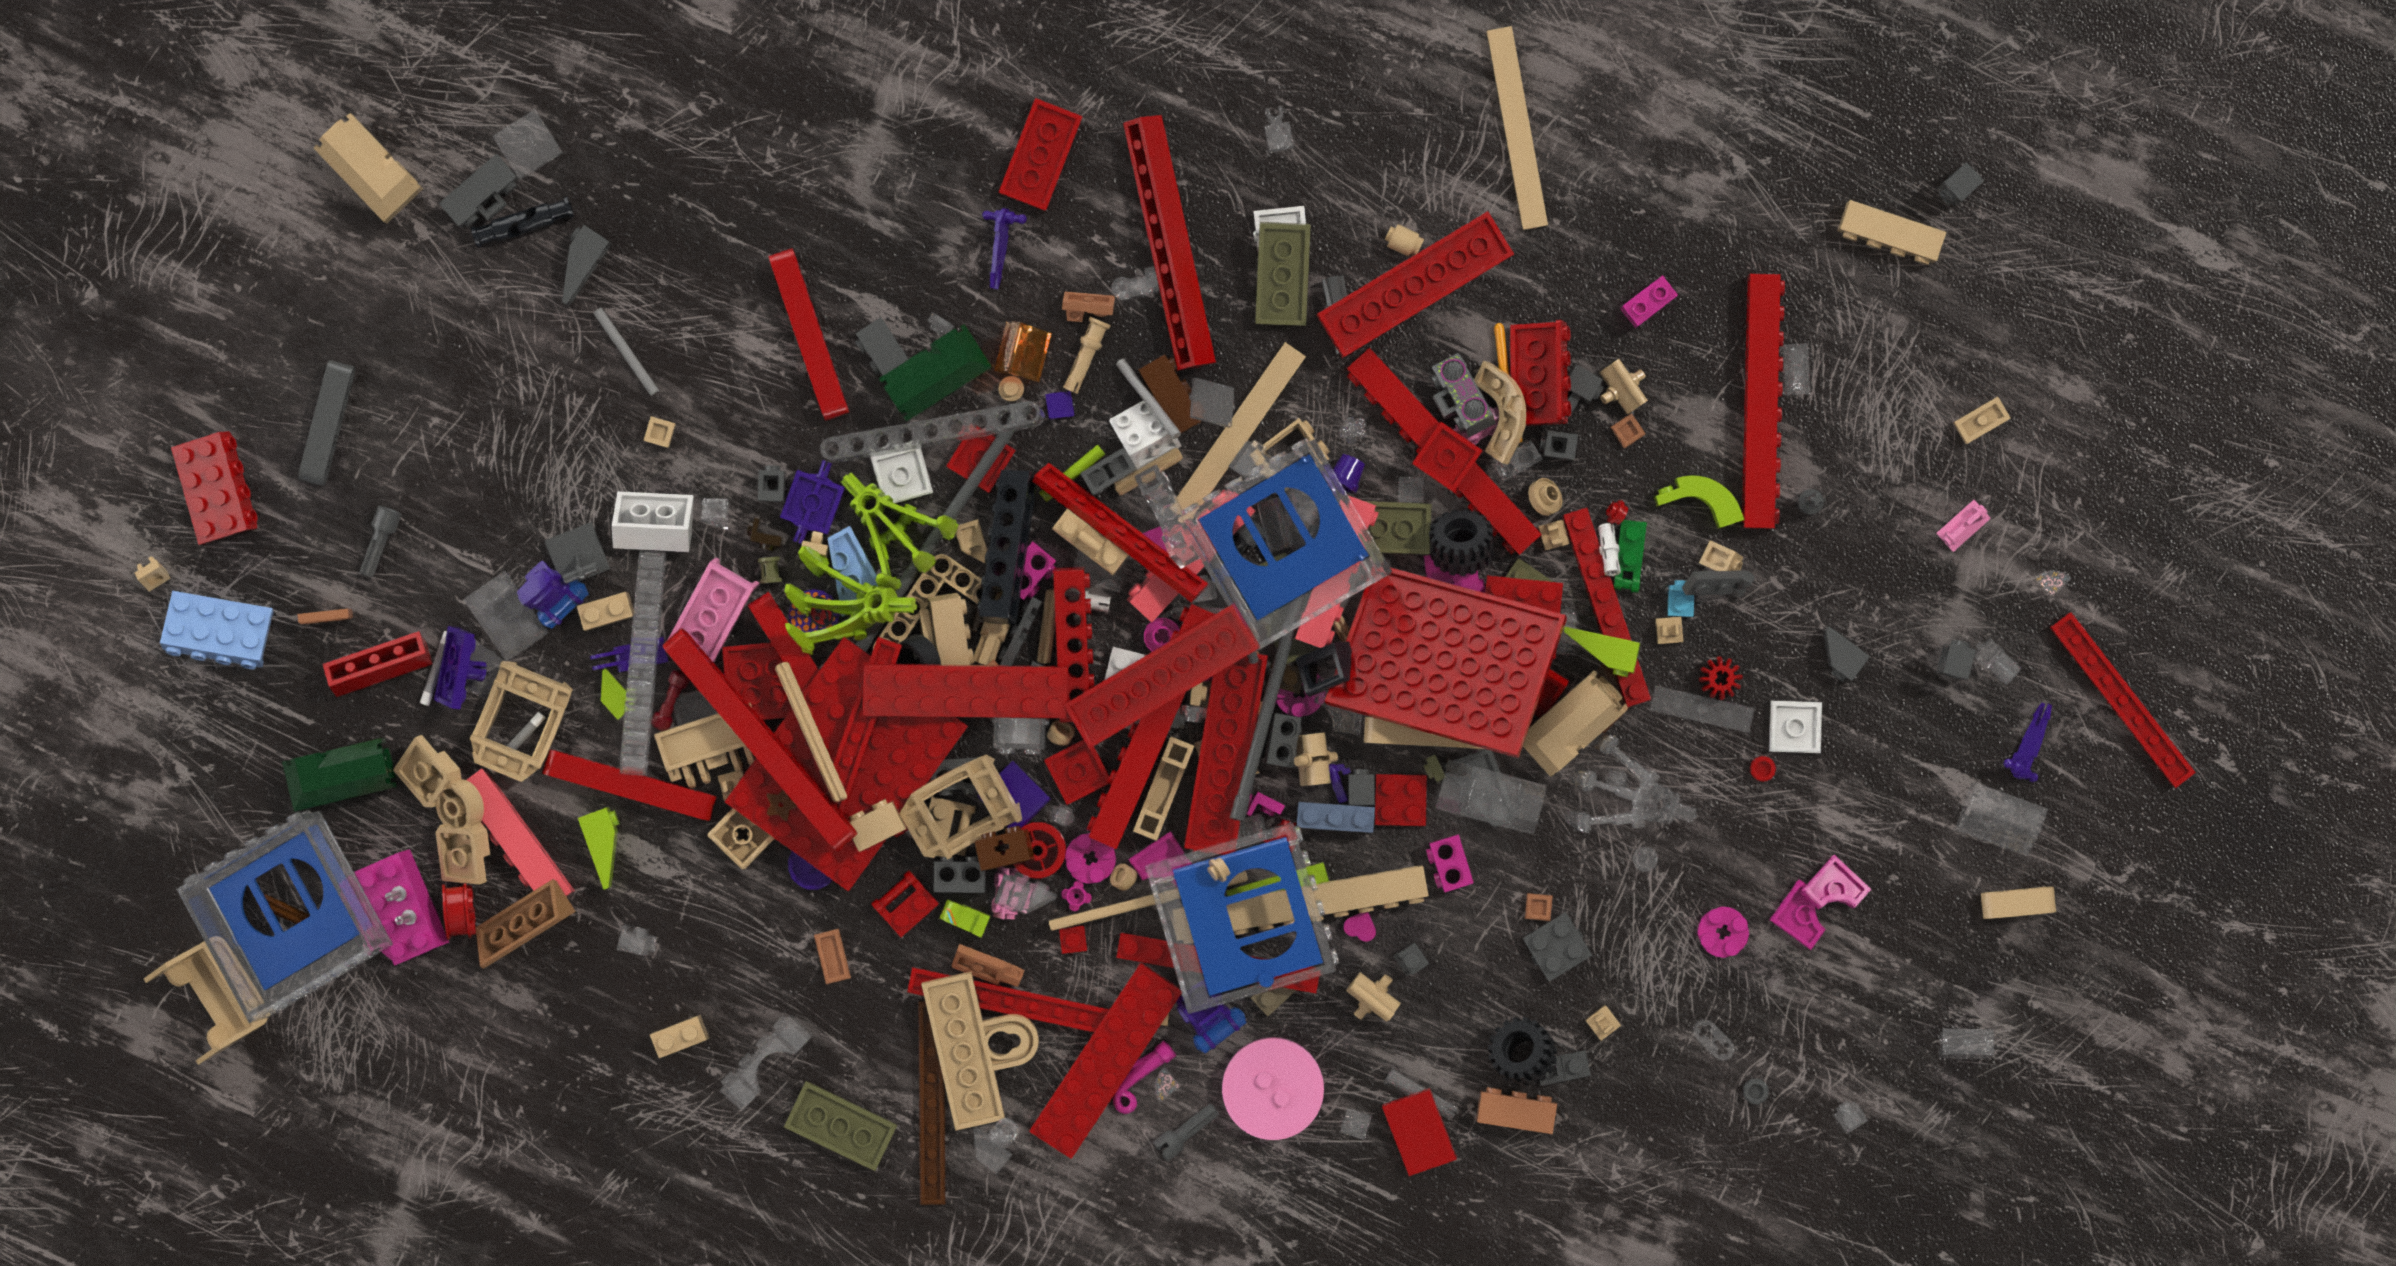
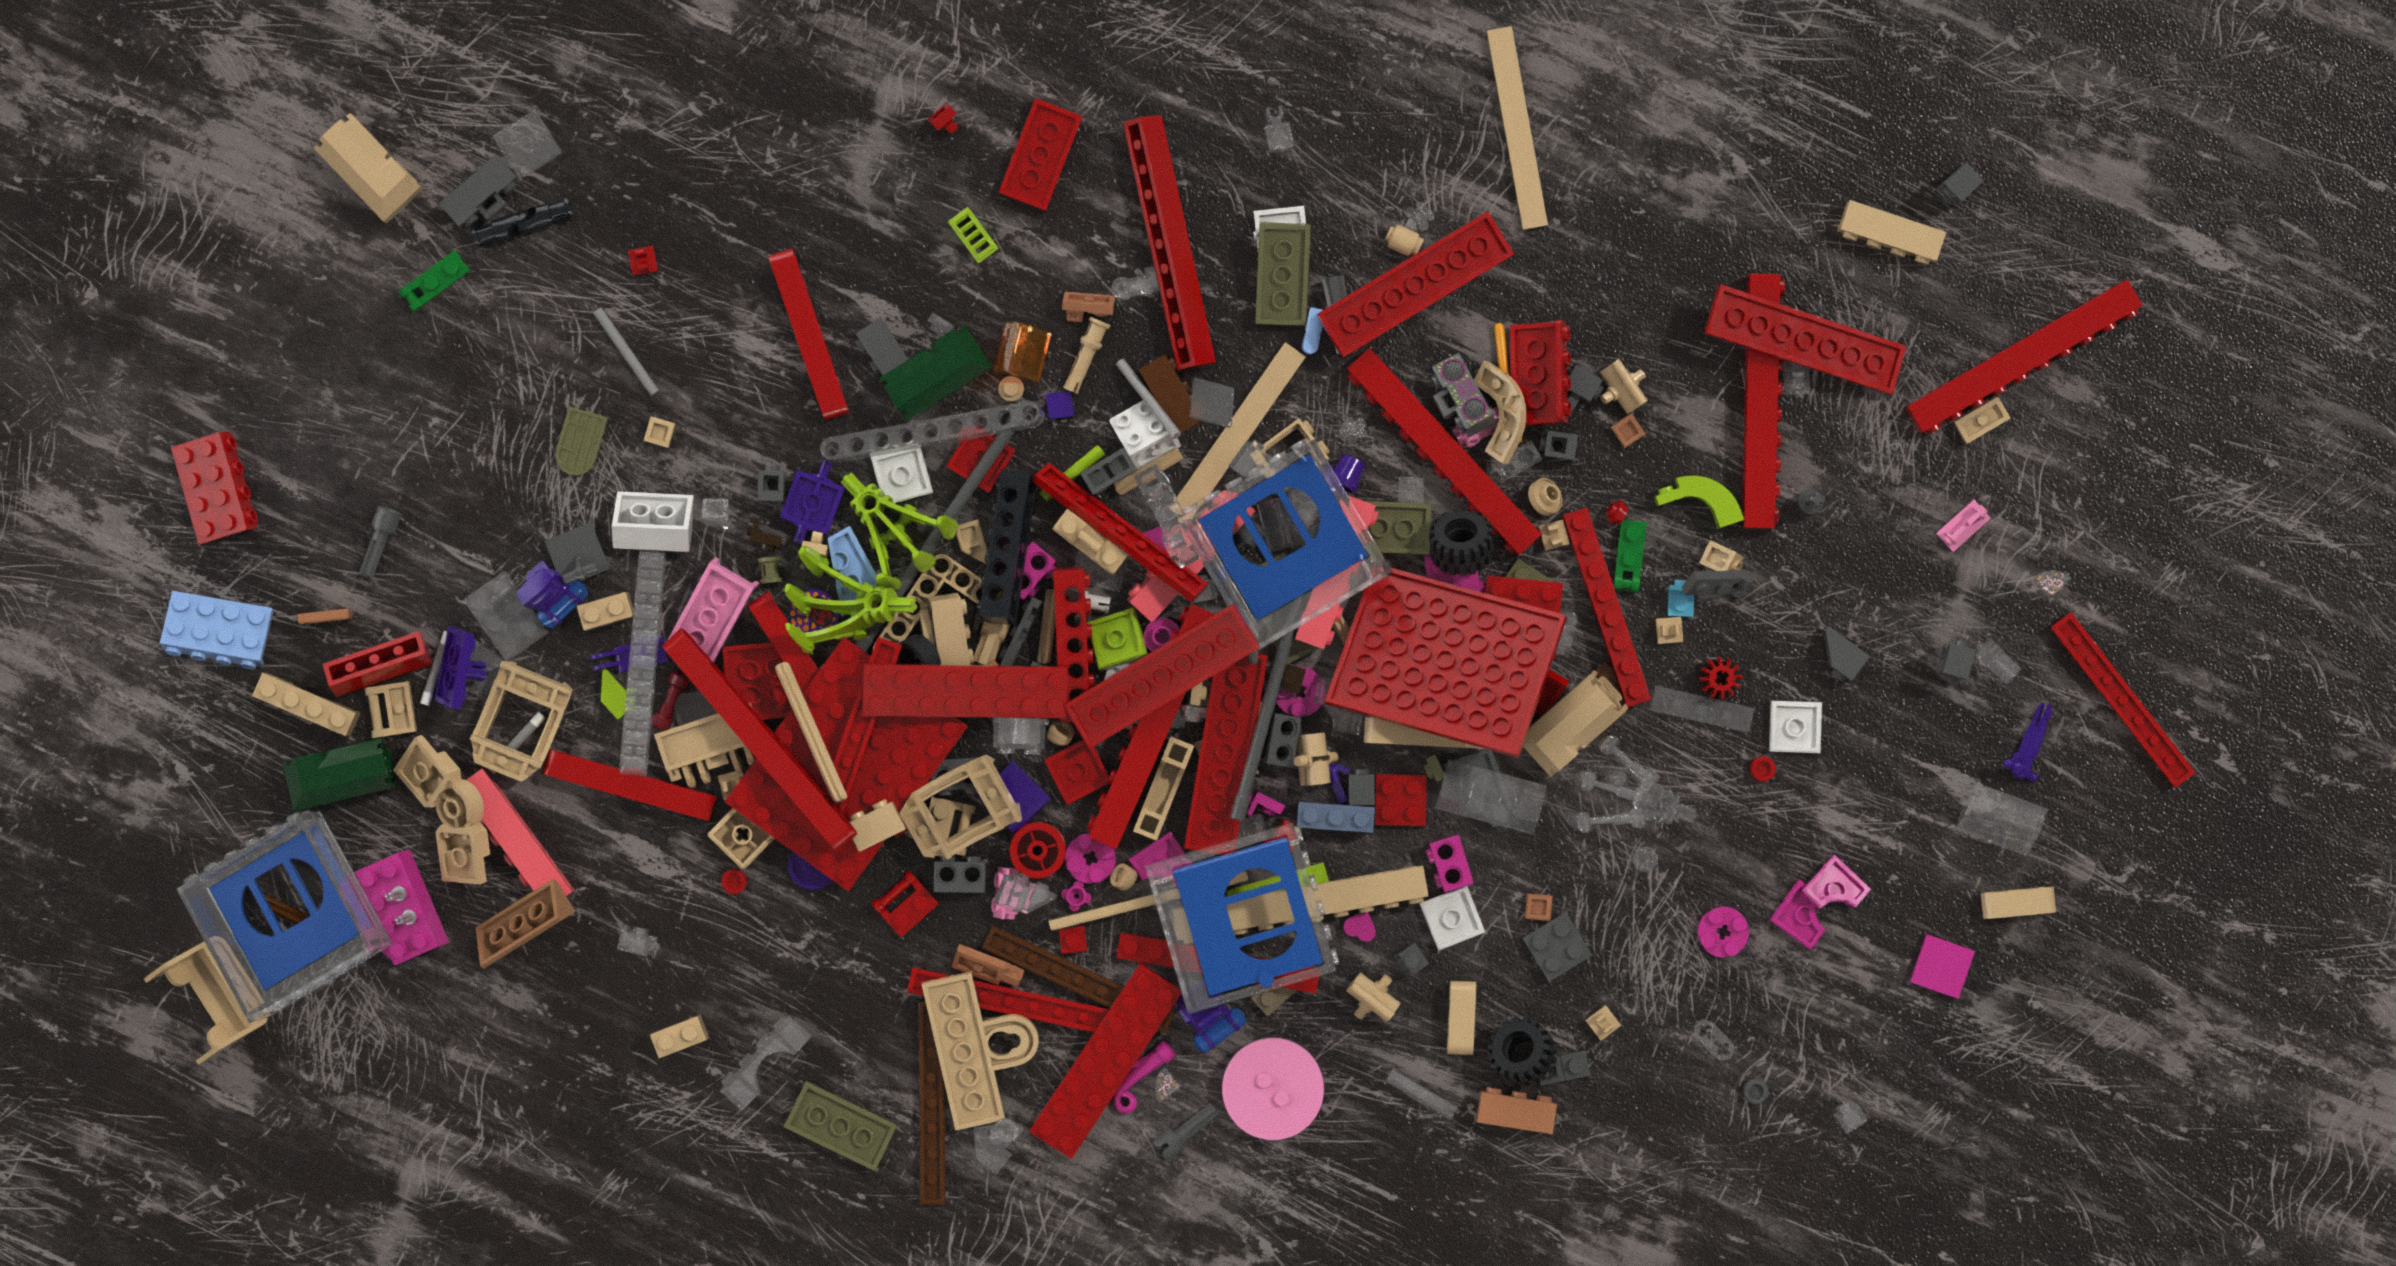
tan tile [135,557,171,592] -> none
dark grey beam [298,360,355,486] -> none
red wheel [442,882,476,940] -> none
dark grey slope [562,225,612,307] -> none
lime slope [578,807,620,890] -> none
reddish brown plate [766,790,797,821] -> none
nougat tile [814,929,851,984] -> none
lime leg [939,899,991,937] -> none
reddish brown brick [974,826,1035,871] -> none
dark purple piece [982,208,1027,289] -> none
clear plate [1051,804,1075,826] -> none
tan plate [1207,857,1230,882] -> none
black tile [1296,641,1352,697] -> none
clear plate [1340,1107,1372,1140] -> none
red tile [1382,1088,1457,1176] -> none
red plate [1412,422,1483,493] -> none
lime slope [1564,627,1640,677] -> none
white pin [1598,523,1621,576] -> none
dark pink brick [1620,275,1678,328] -> none
clear hinge [1939,1028,1994,1059] -> none
none -> tan arch [252,673,360,736]
none -> tan plate [364,681,417,738]
none -> green plate [398,250,471,313]
none -> olive window [555,406,608,476]
none -> red tile [628,246,658,276]
none -> red tile [721,869,747,894]
none -> red tile [927,103,959,134]
none -> lime slope [948,207,999,264]
none -> reddish brown tile [982,925,1177,1034]
none -> lime tile [1087,607,1148,671]
none -> light blue bar [1302,307,1323,354]
none -> clear plant [1405,202,1434,231]
none -> white tile [1419,886,1485,951]
none -> tan beam [1447,981,1476,1055]
none -> red plate [1704,284,1906,395]
none -> red brick [1904,279,2143,435]
none -> dark pink tile [1909,934,1975,999]

